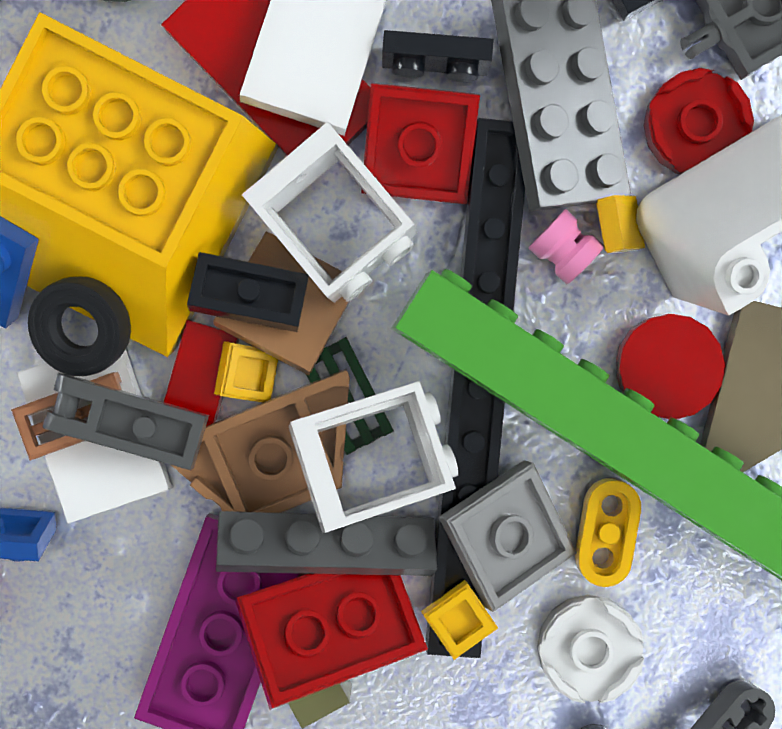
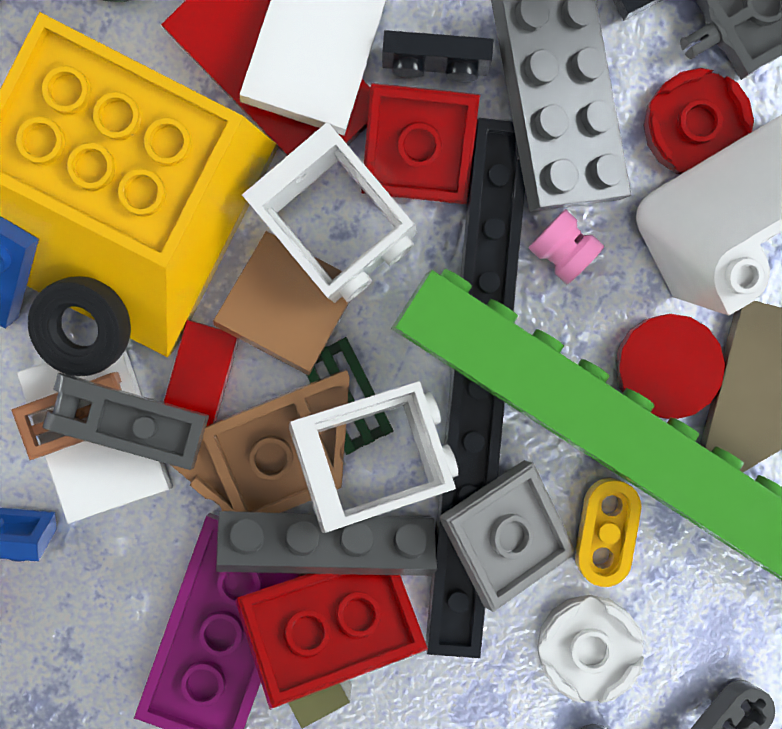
black plate [187,252,309,332] -> none
yellow tile [214,341,278,403] -> none
yellow tile [421,580,498,660] -> none
yellow tile [596,195,645,253] -> none

